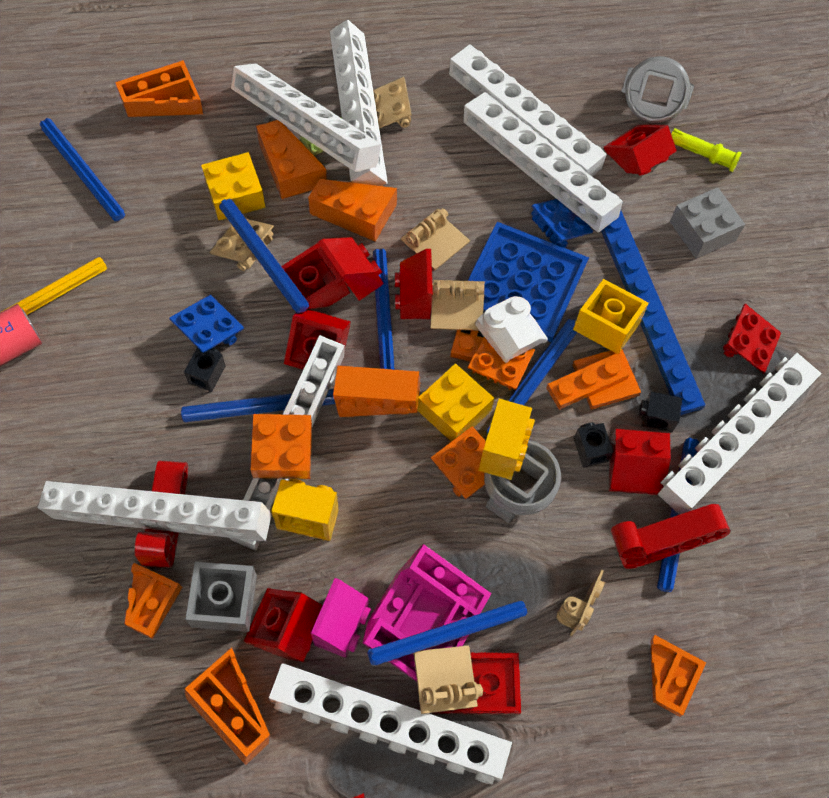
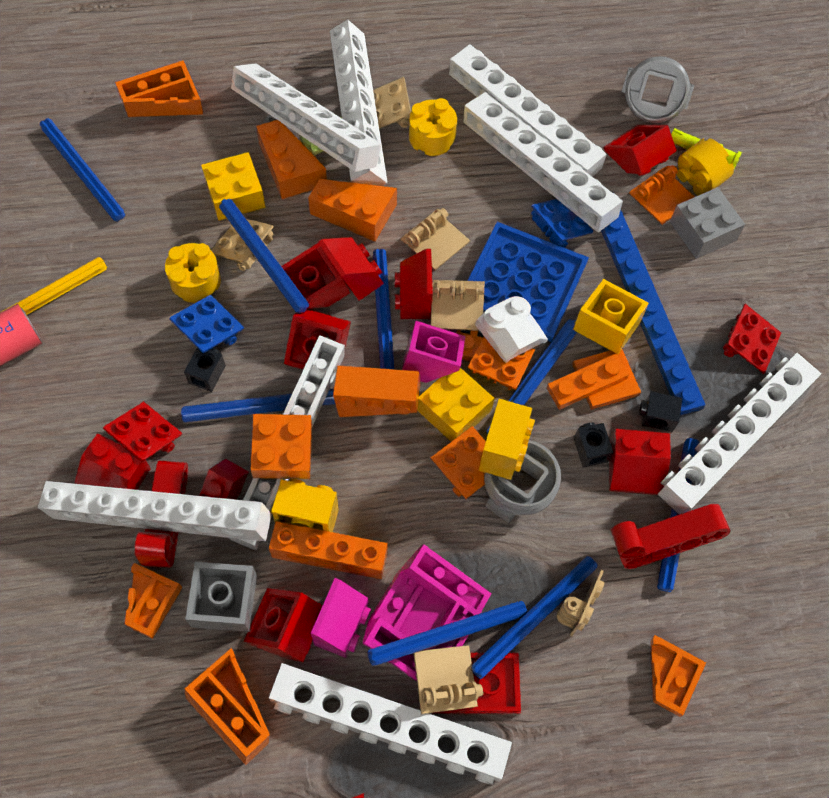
none -> red slope [74,433,151,490]
none -> red hinge [103,401,183,462]
none -> yellow brick [165,243,221,303]
none -> red slope [199,459,249,500]
none -> orange brick [269,521,388,580]
none -> dark pink slope [402,321,465,383]
none -> yellow brick [409,98,457,156]
none -> blue axle [472,556,598,679]
none -> orange hinge [629,165,695,225]
none -> yellow brick [677,138,734,196]

